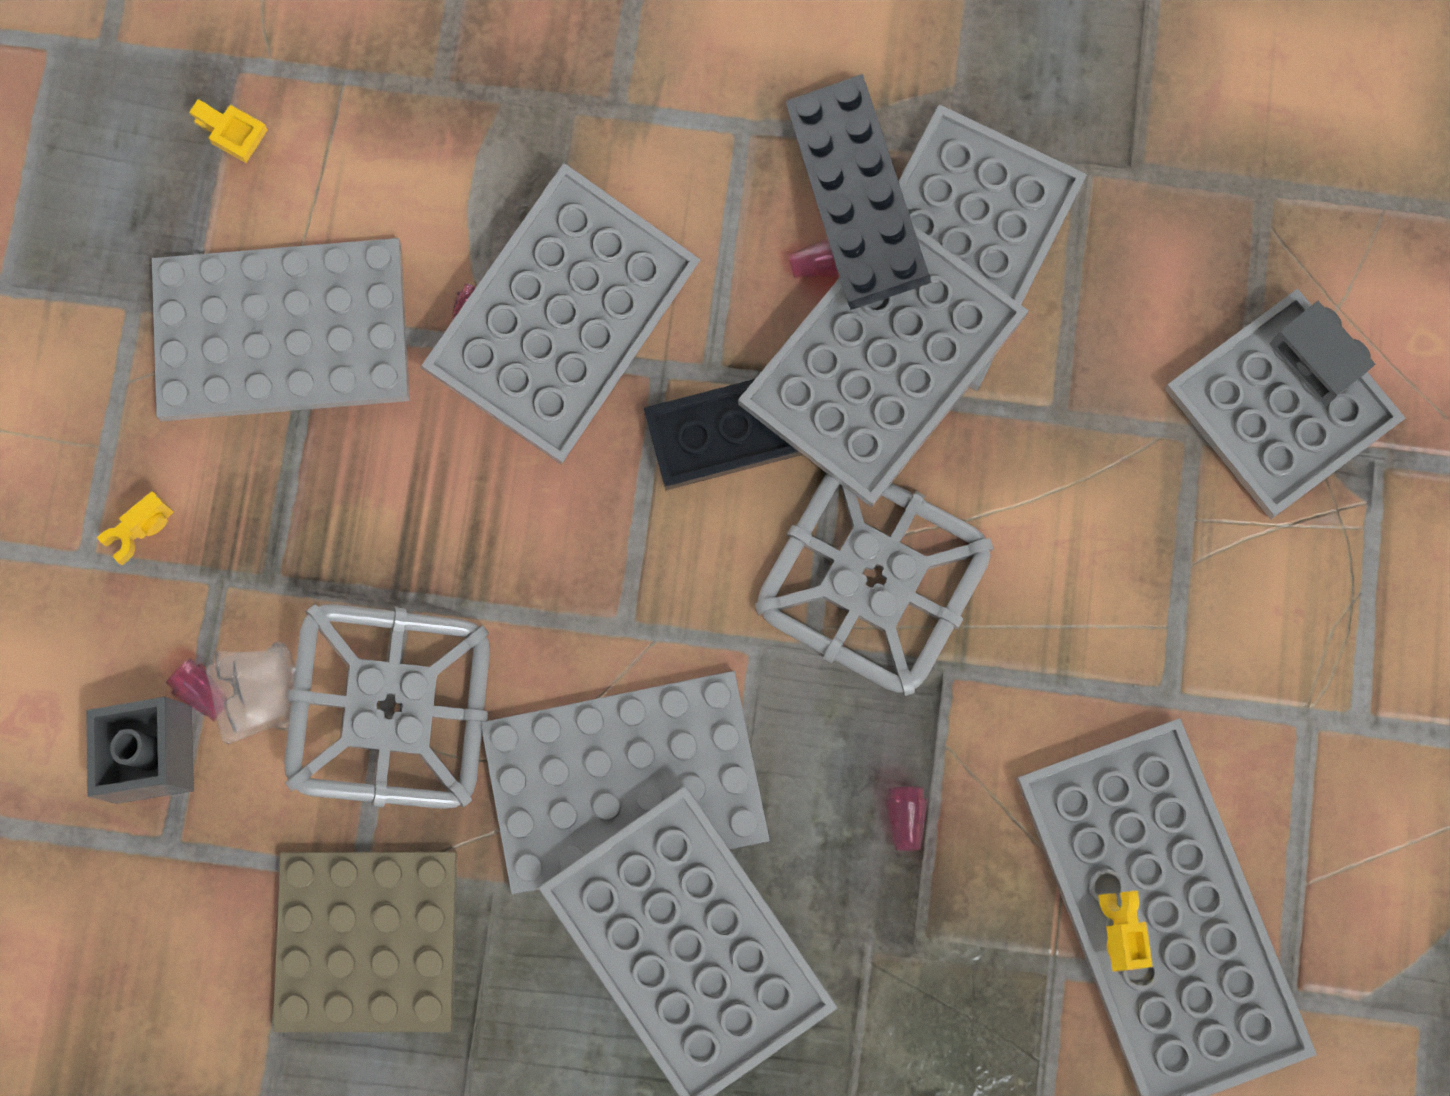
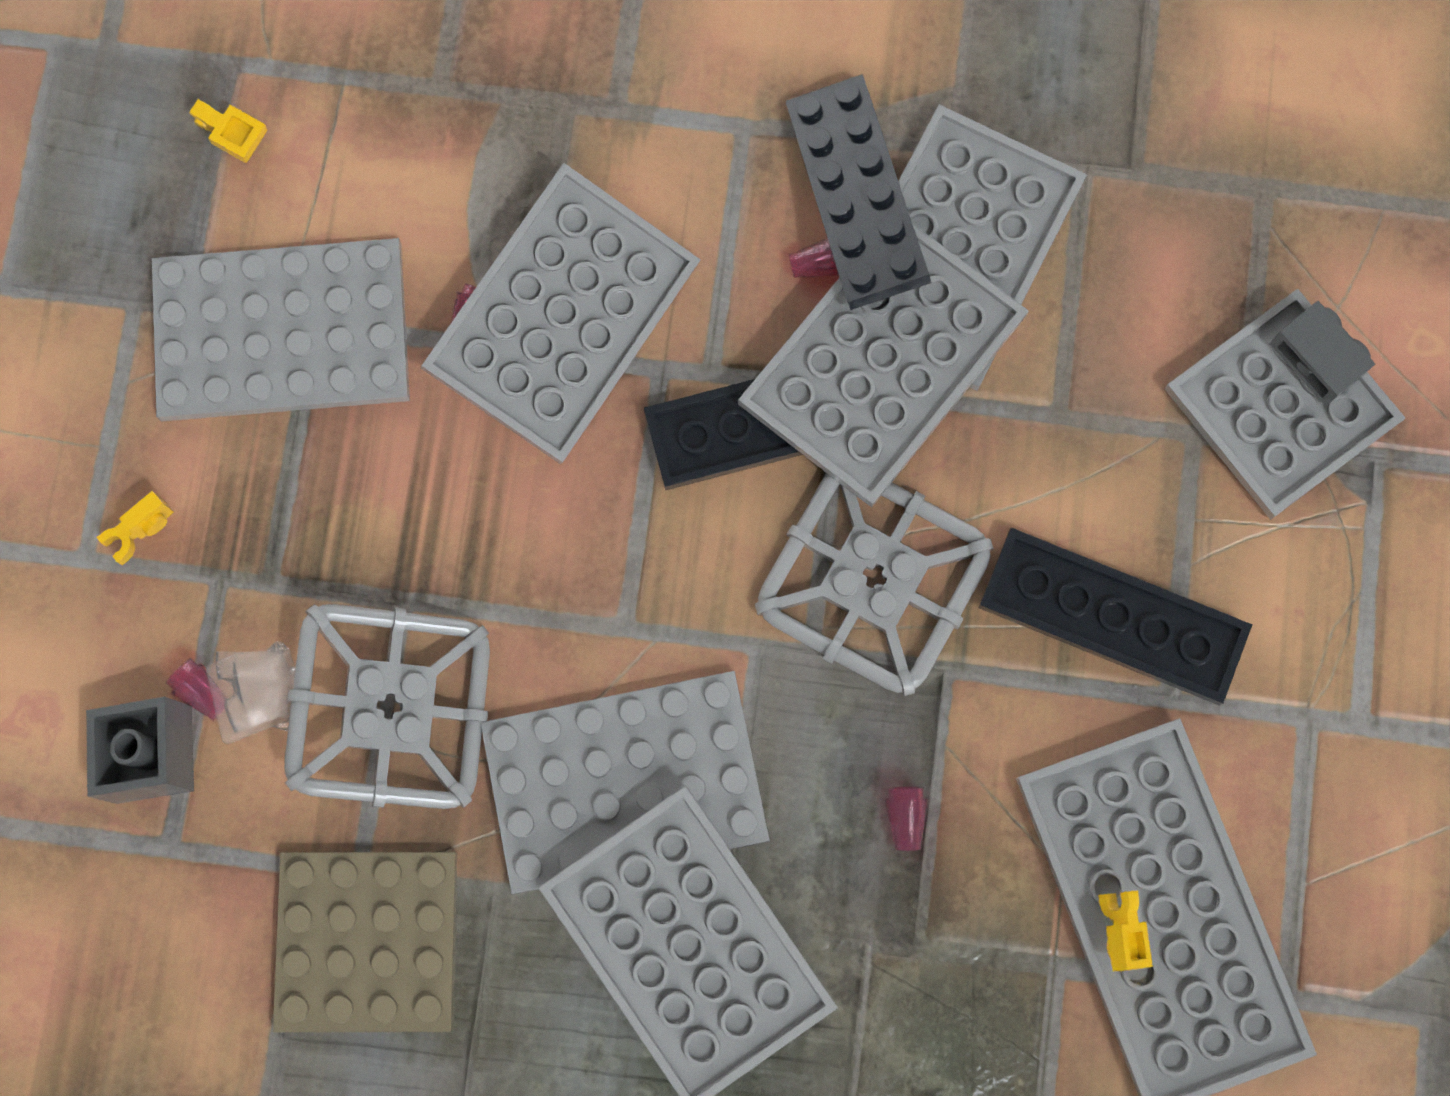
none -> black plate [978,528,1253,706]

